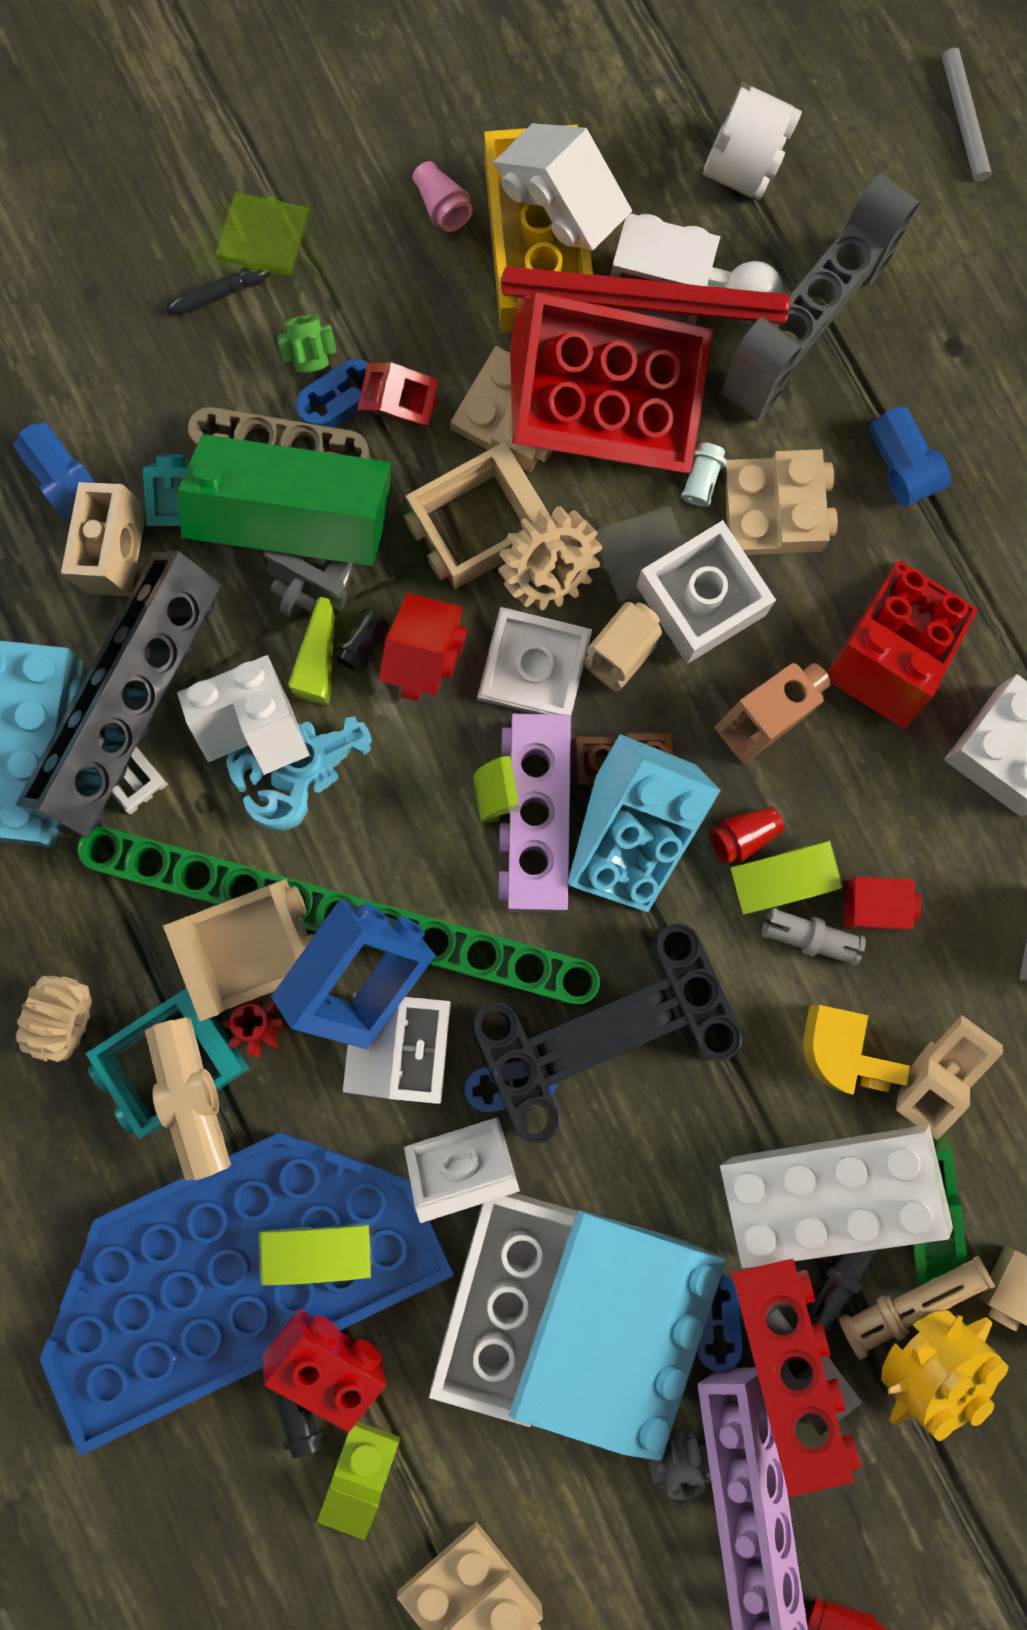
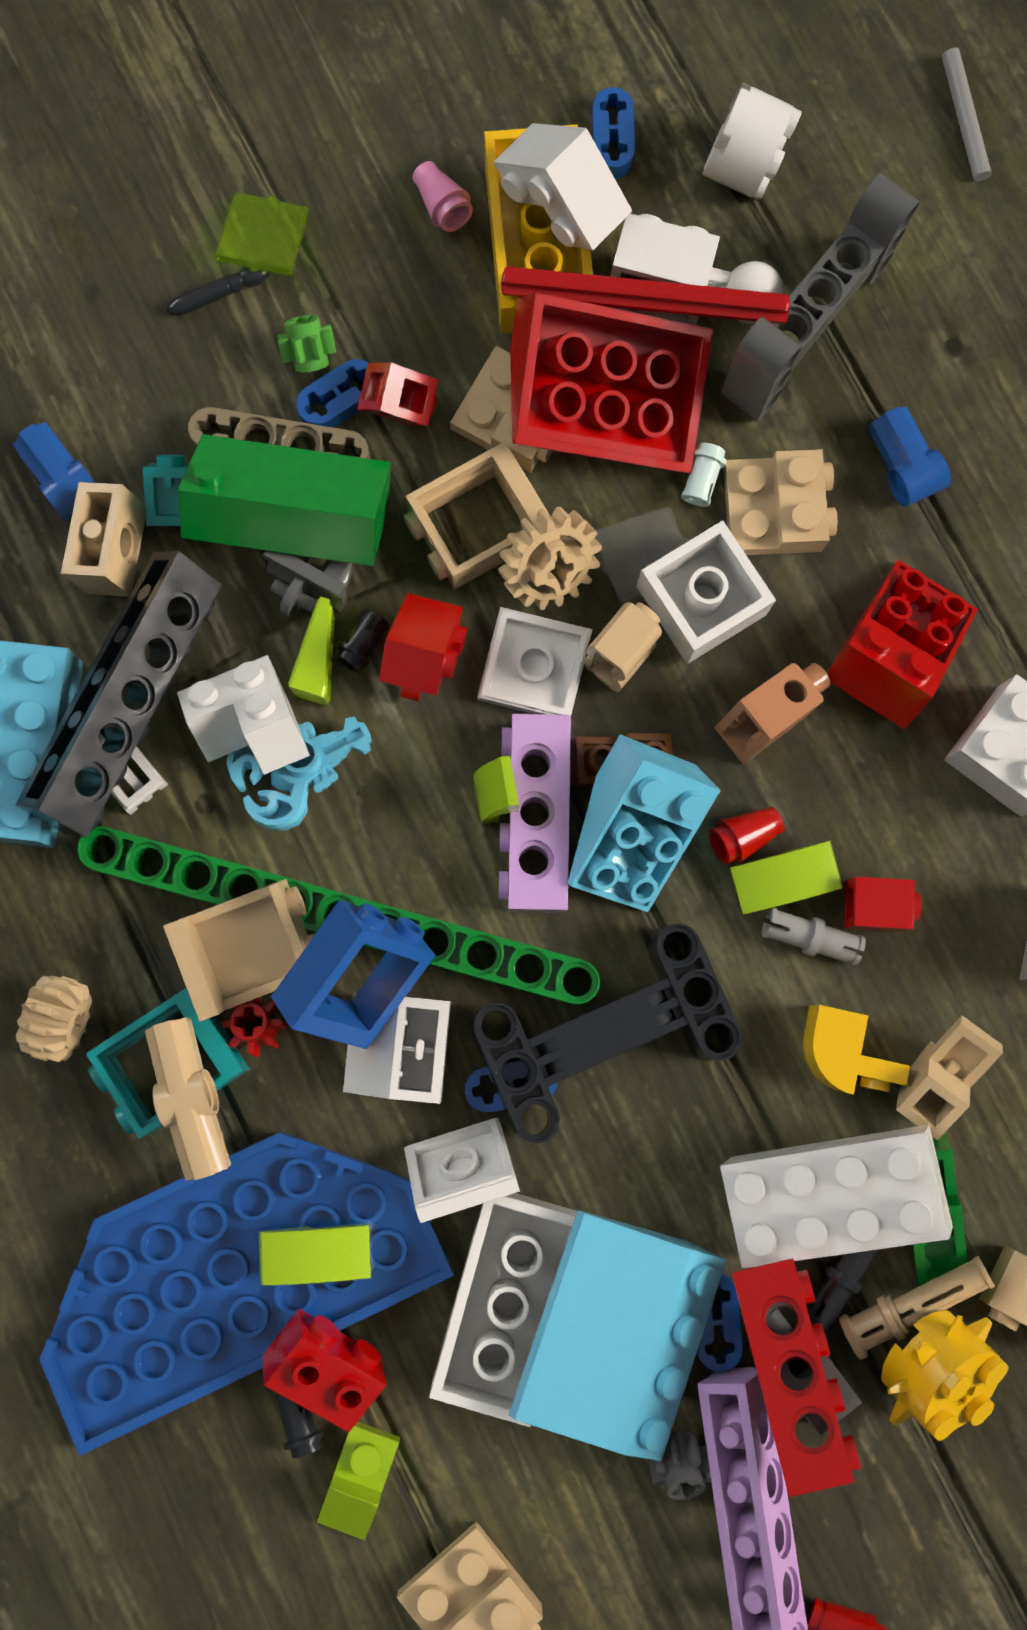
none -> blue beam [591,87,635,179]

